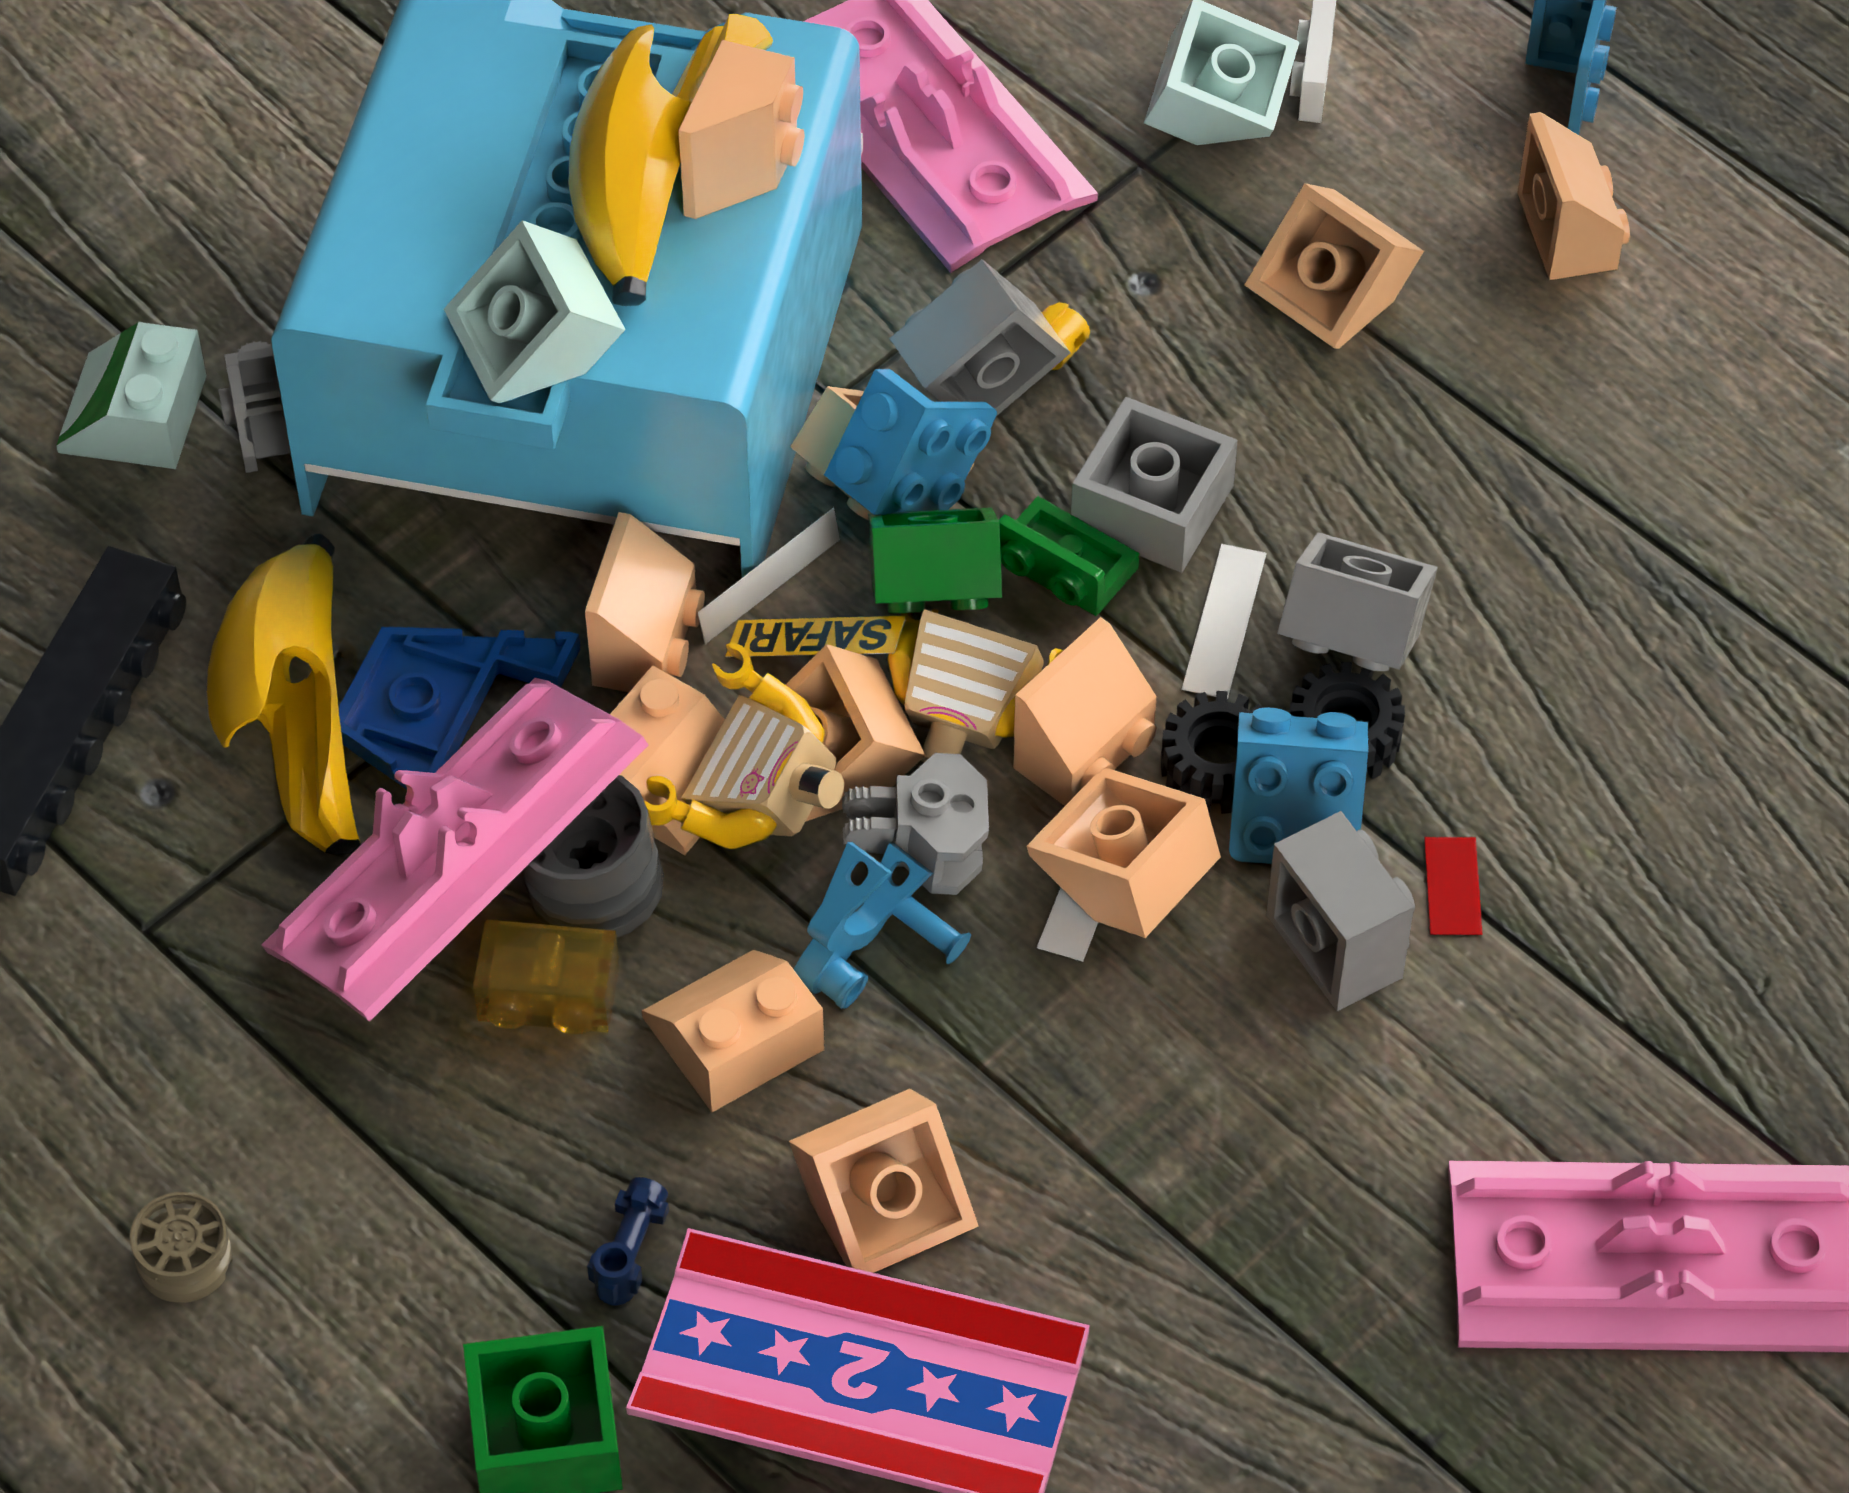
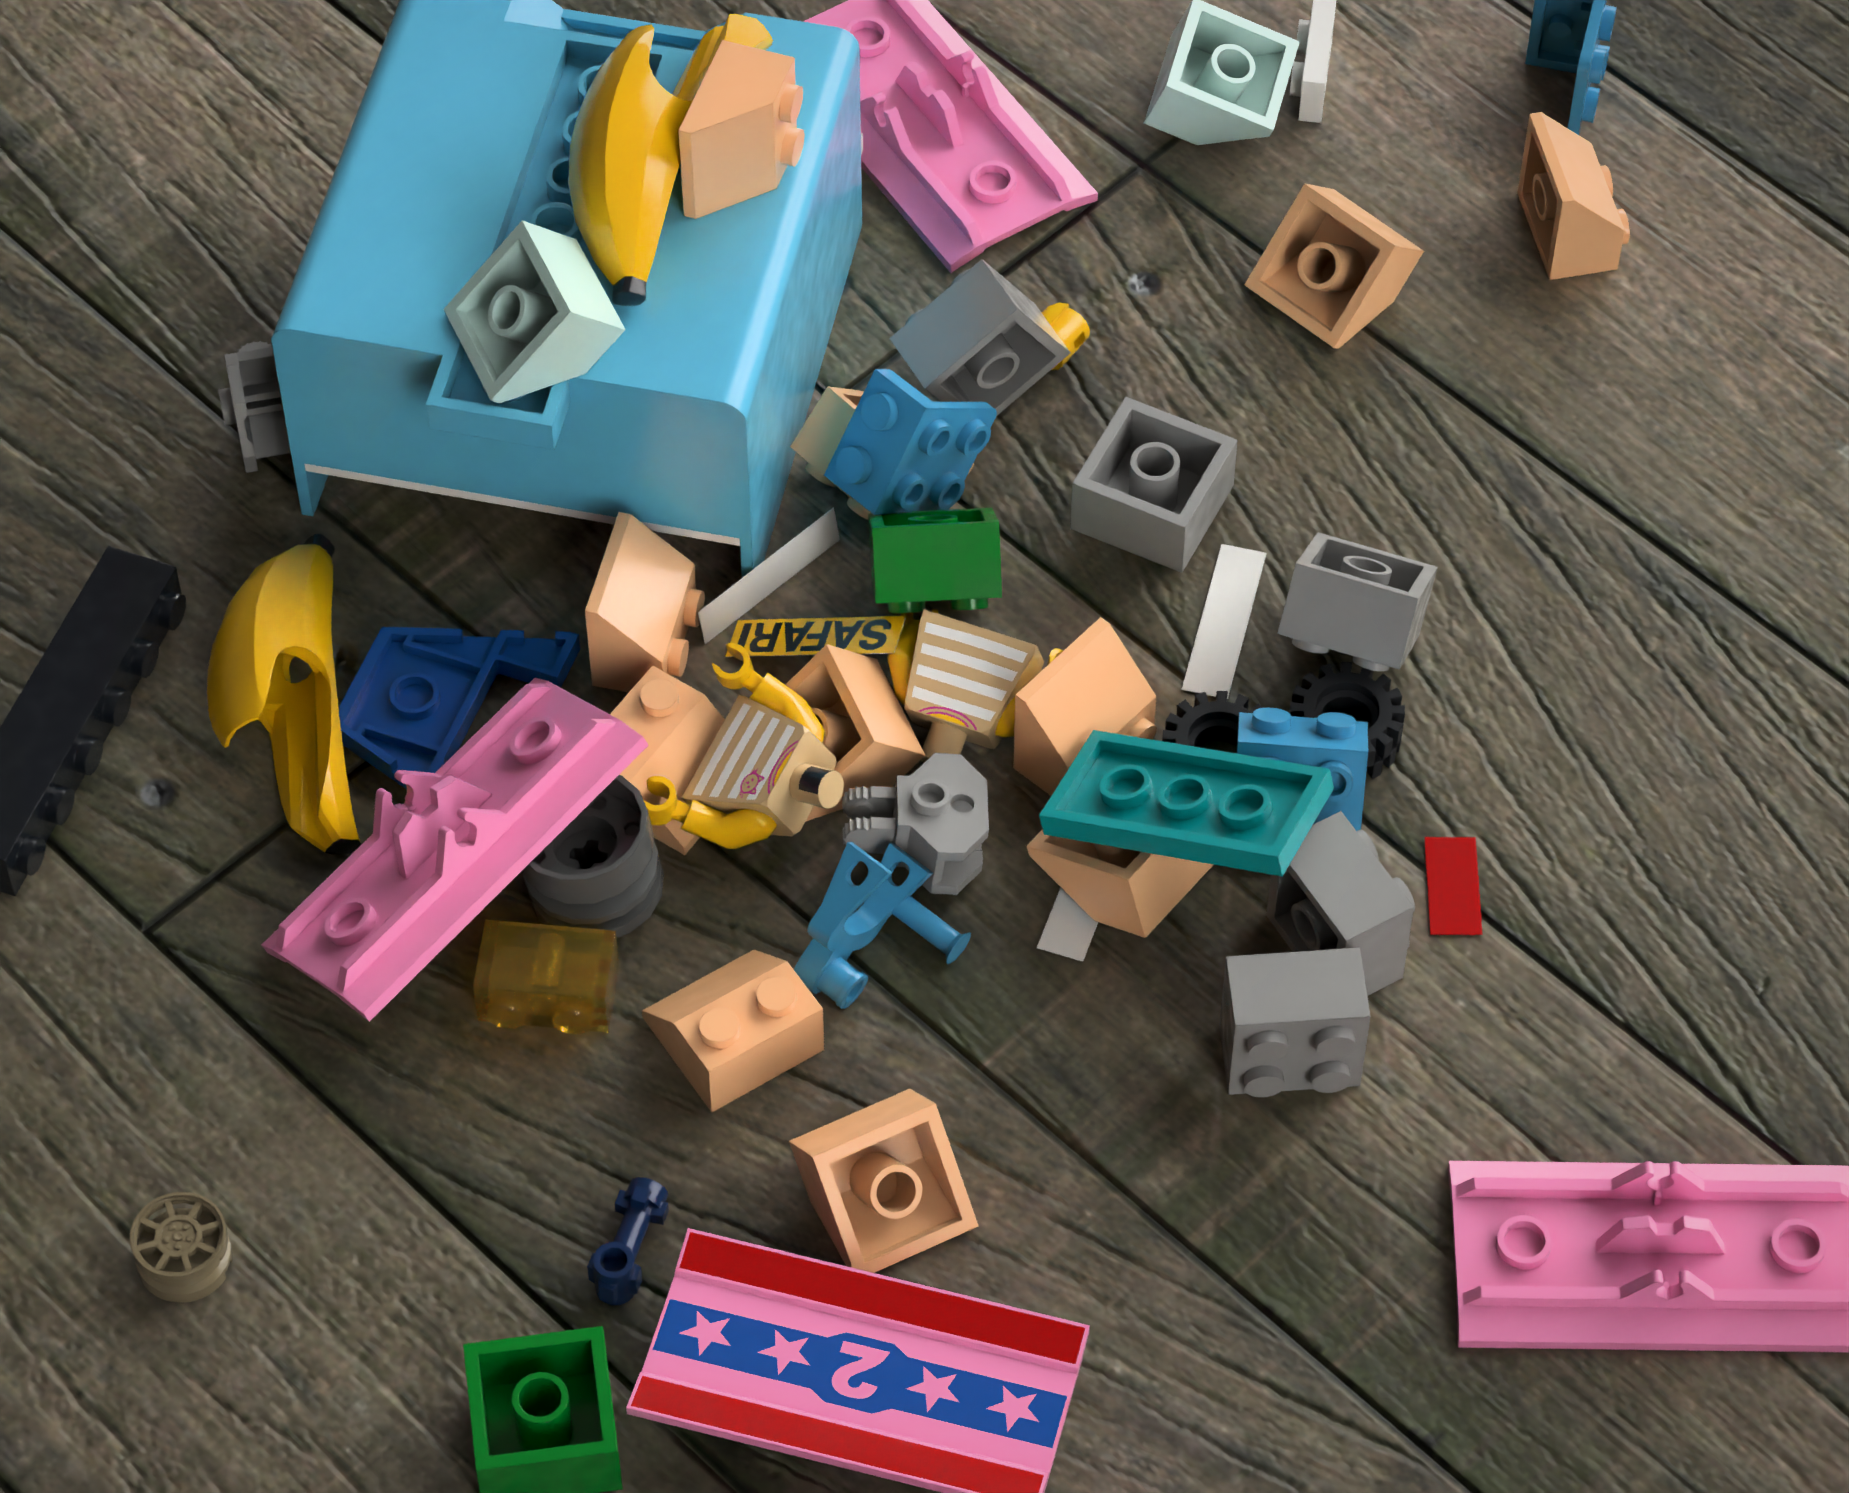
light aqua slope [56,322,206,469] -> none
green bracket [999,496,1139,616] -> none
none -> teal plate [1039,730,1334,877]
none -> light grey brick [1219,947,1371,1097]

